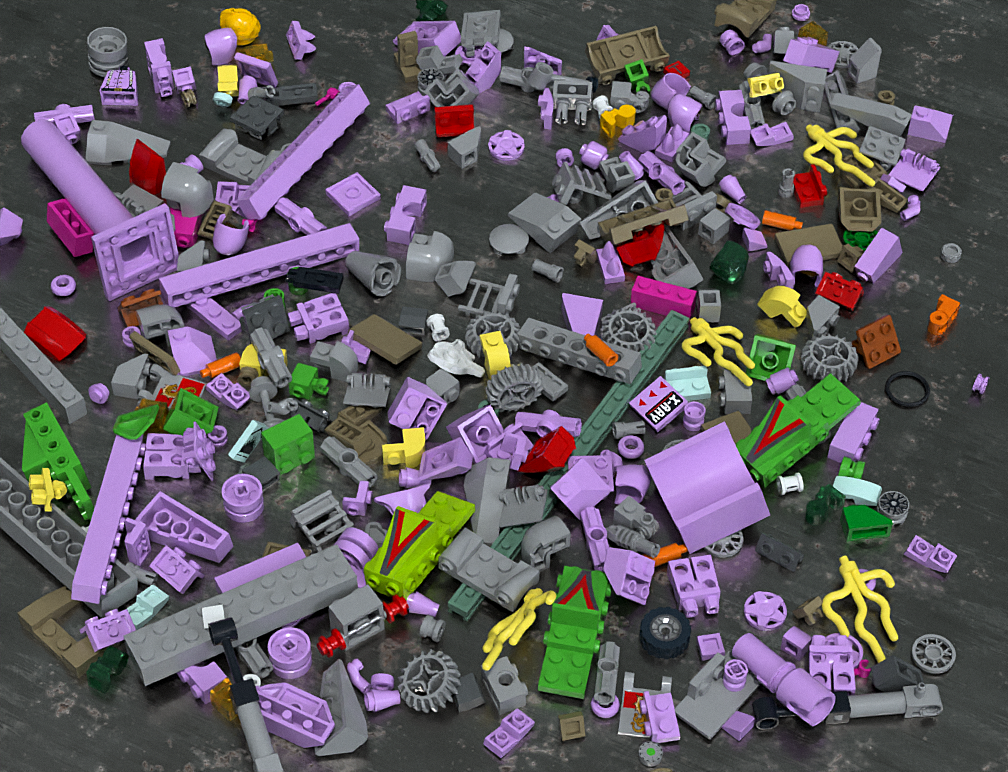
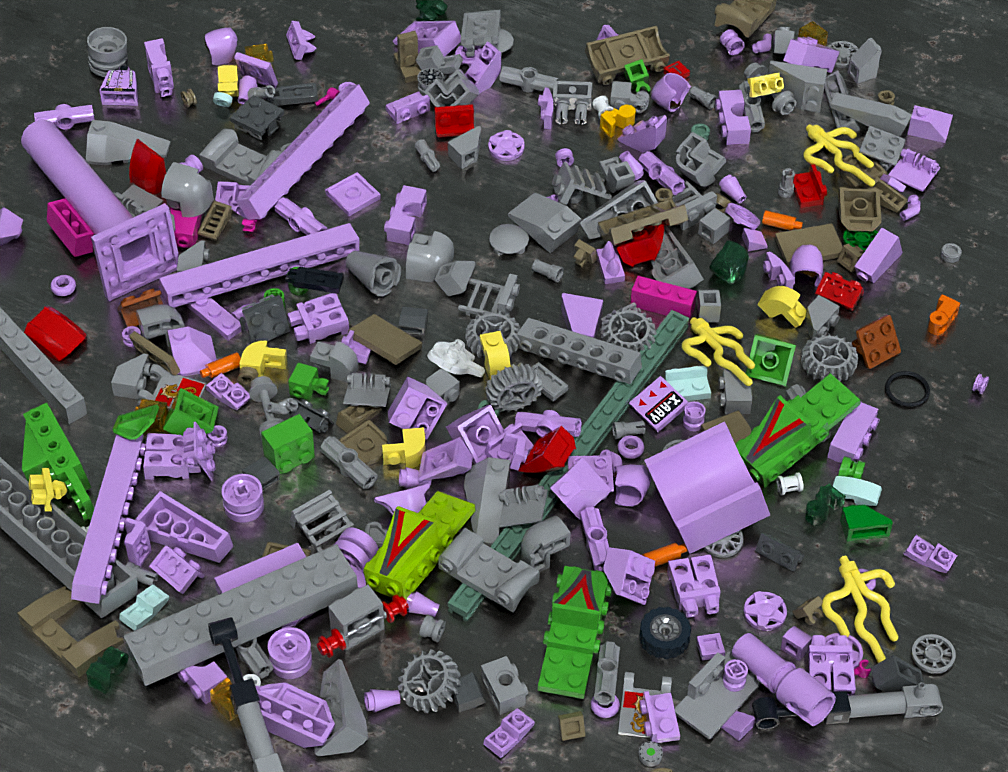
lavender bracket [53,111,81,144] -> none
lavender bracket [80,609,136,652] -> none
lavender plate [88,383,109,404] -> none
lavender bracket [172,66,196,94] -> none
white sticker [202,604,225,629] -> none
lavender piece [213,214,249,256] -> none
yellow helmet [220,8,261,45] -> none
light aqua tile [228,420,269,463] -> none
light grey piece [250,327,292,388] -> none
dark tan slope [324,416,372,456] -> none
lavender bracket [342,481,373,516] -> none
lavender arm [347,659,371,694] -> none
lavender tile [370,673,394,690] -> none
white bush [426,314,450,342] -> none
light yellow plant [482,588,557,671] -> none
lavender slope [524,46,562,75] -> none
light grey piece [528,62,598,93] -> none
lavender head [579,141,609,170] -> none
orange cylinder [584,334,618,367] -> none
light grey hinge [605,525,660,558] -> none
light grey brick [613,496,660,539] -> none
lavender tile [655,124,689,162] -> none
lavender piece [668,94,702,135] -> none
lavender slope [751,122,794,146] -> none
lavender brick [766,367,799,395] -> none
lavender plate [792,4,810,21] -> none
light grey wheel [876,491,909,526] -> none

